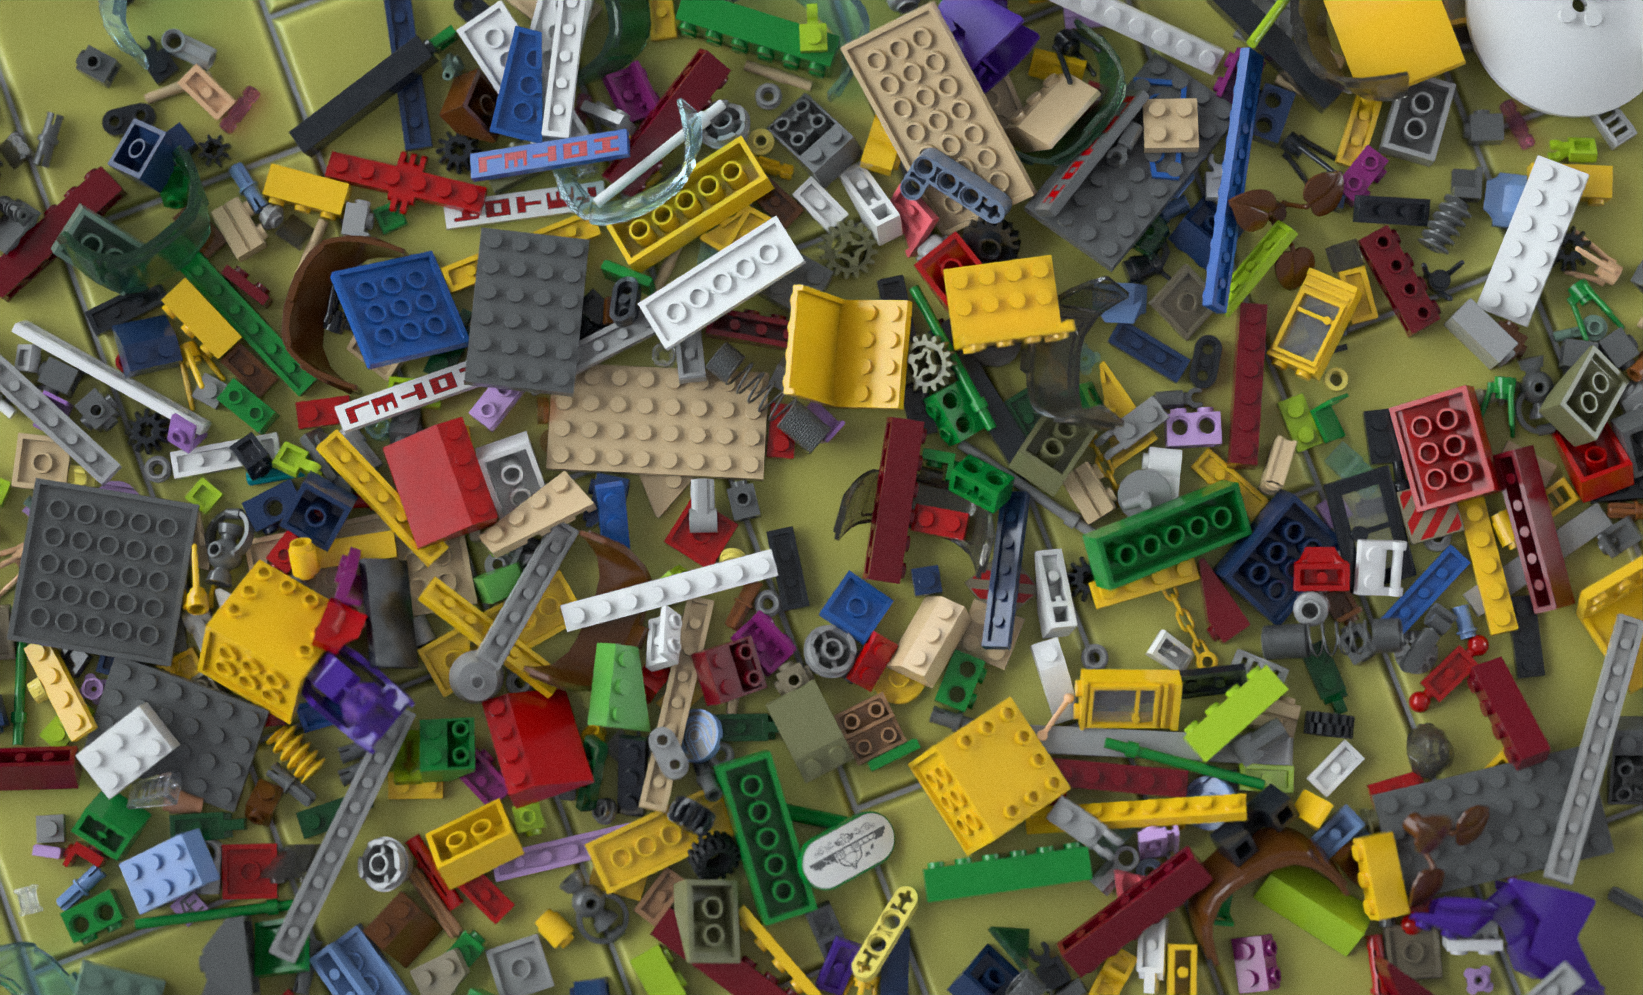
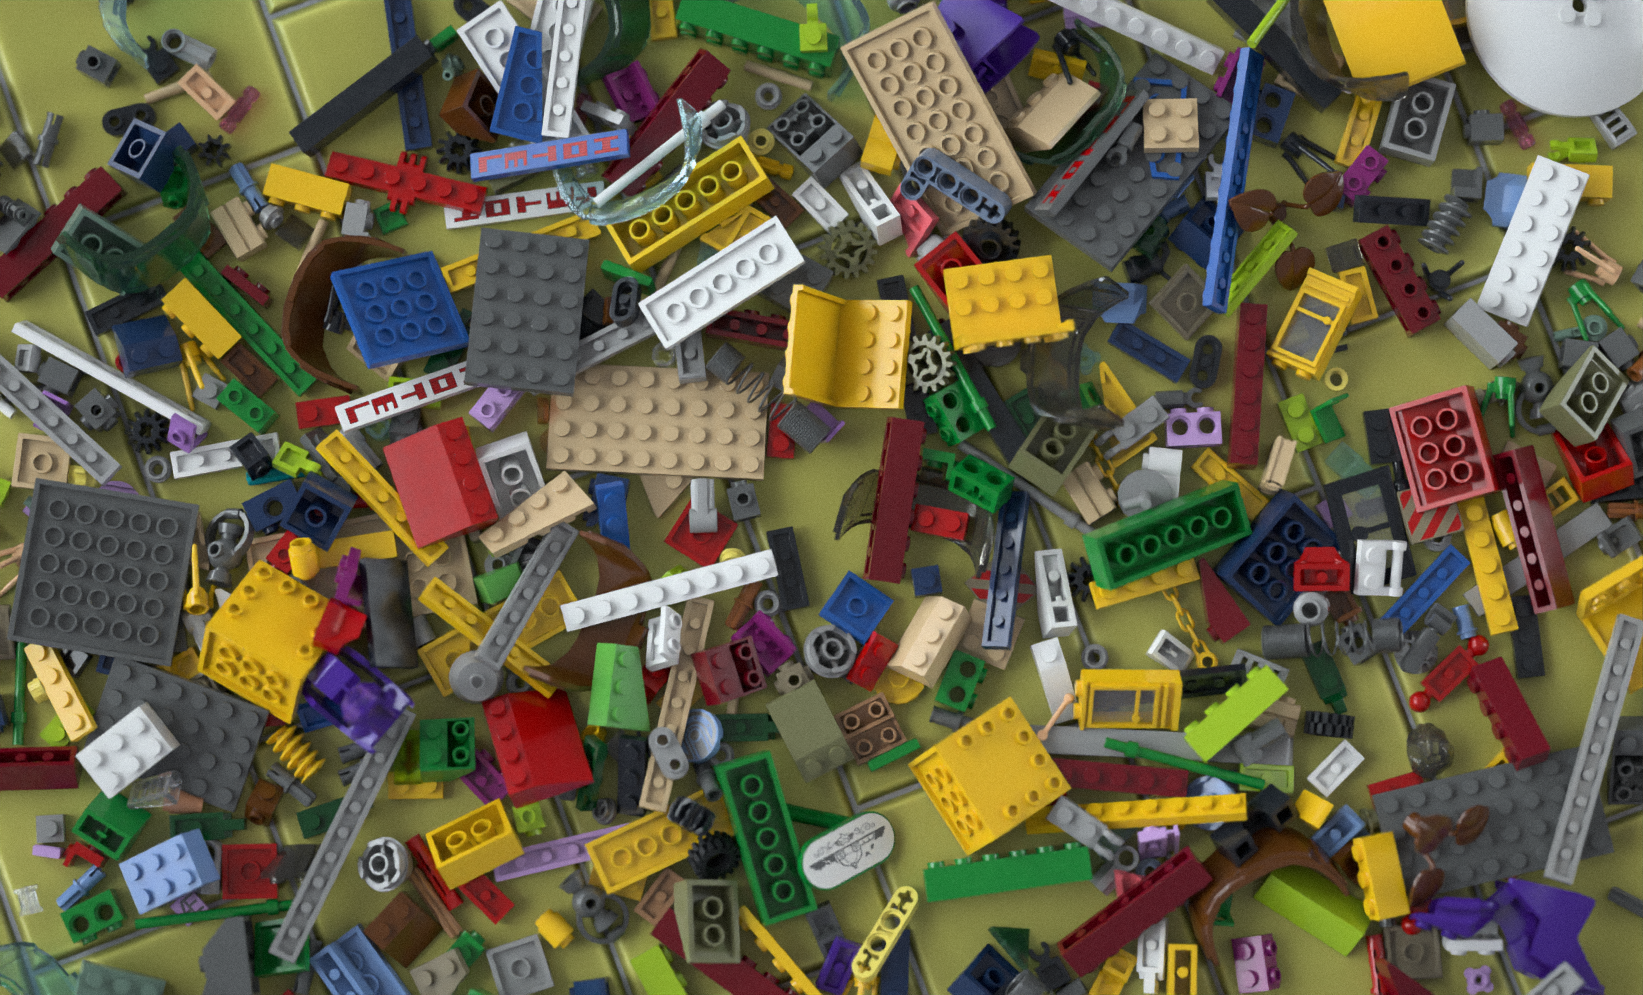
lavender plate [79,673,107,705] -> none
lime plate [185,477,224,515] -> none

